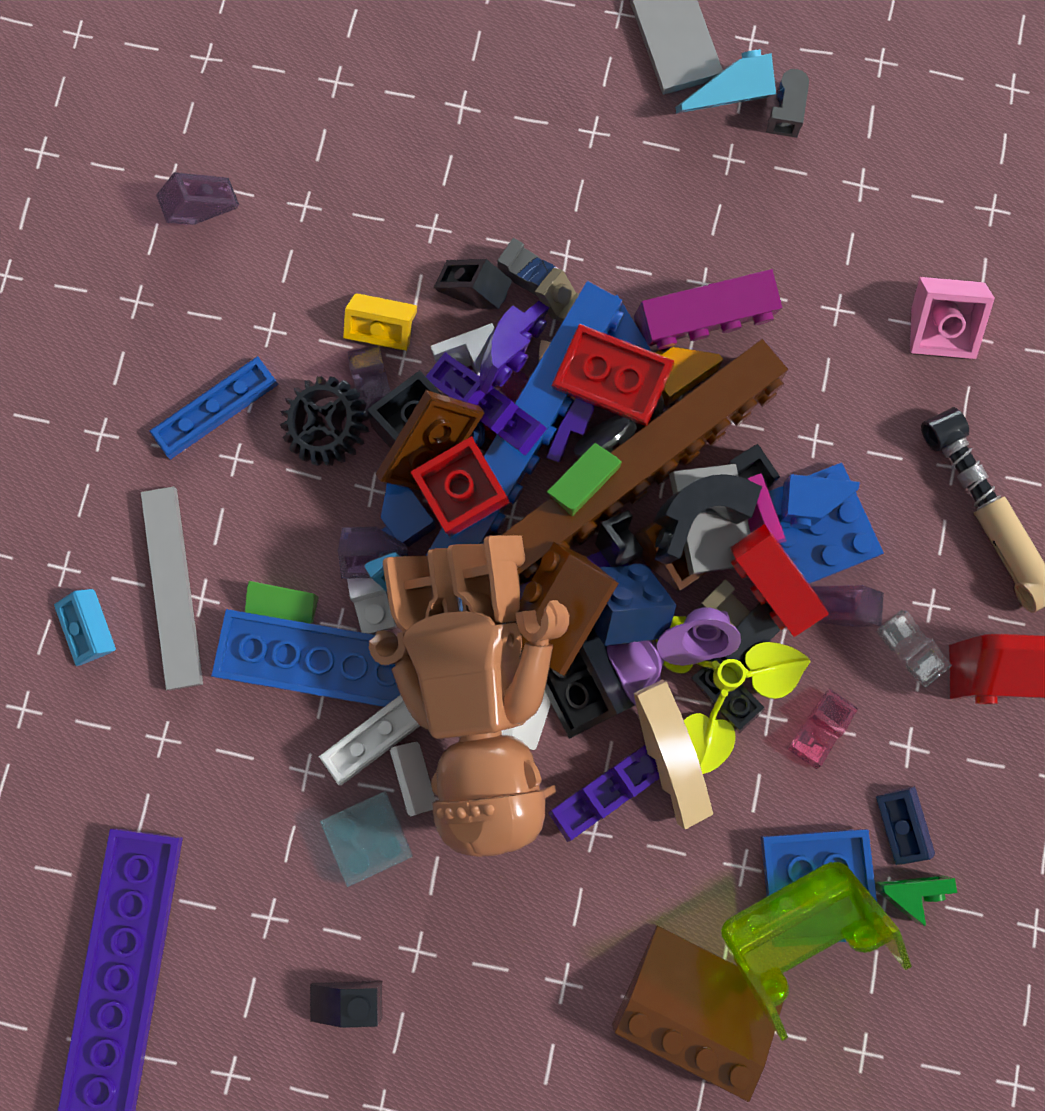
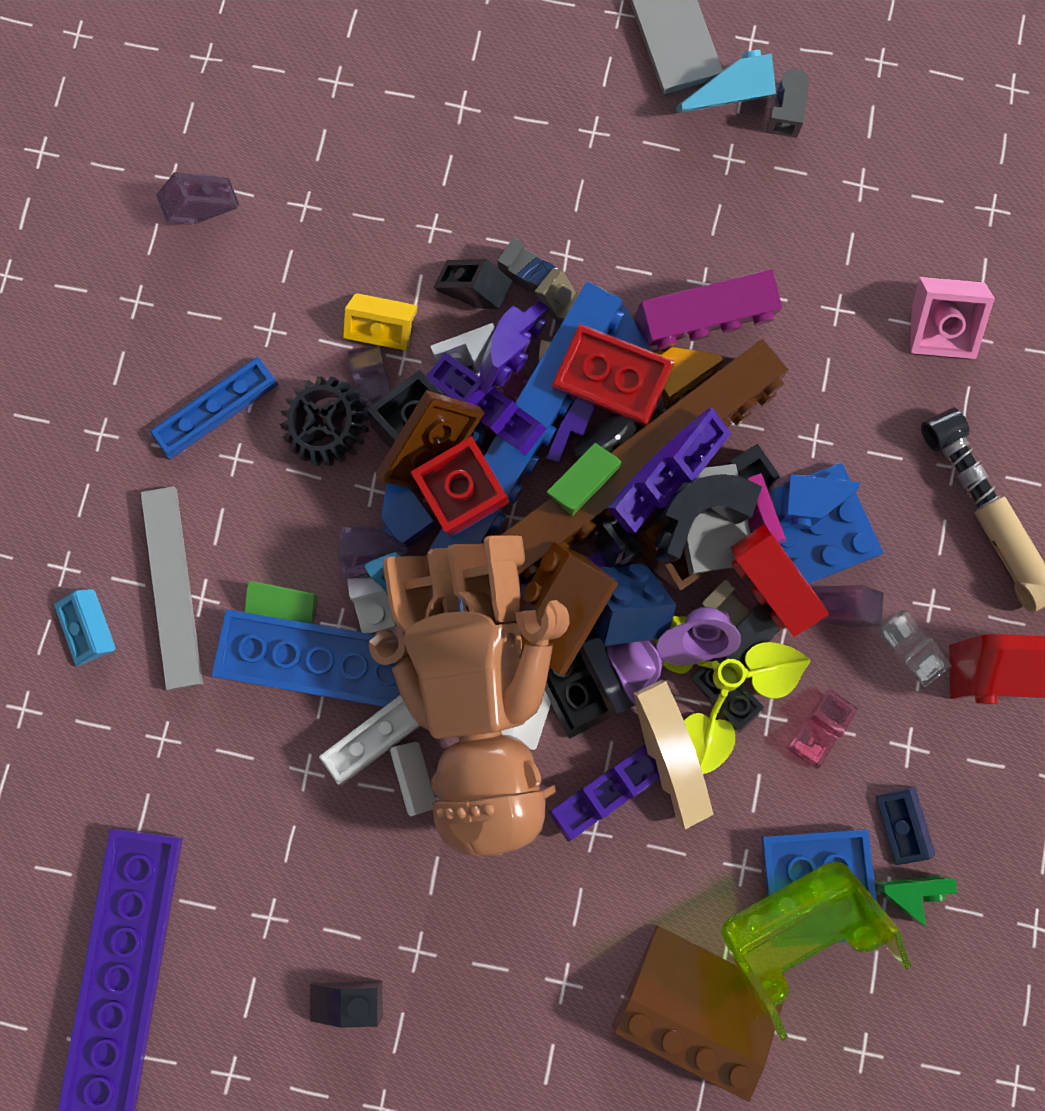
clear light blue plate [320,791,413,887] -> none
none -> dark purple slope [607,408,731,533]

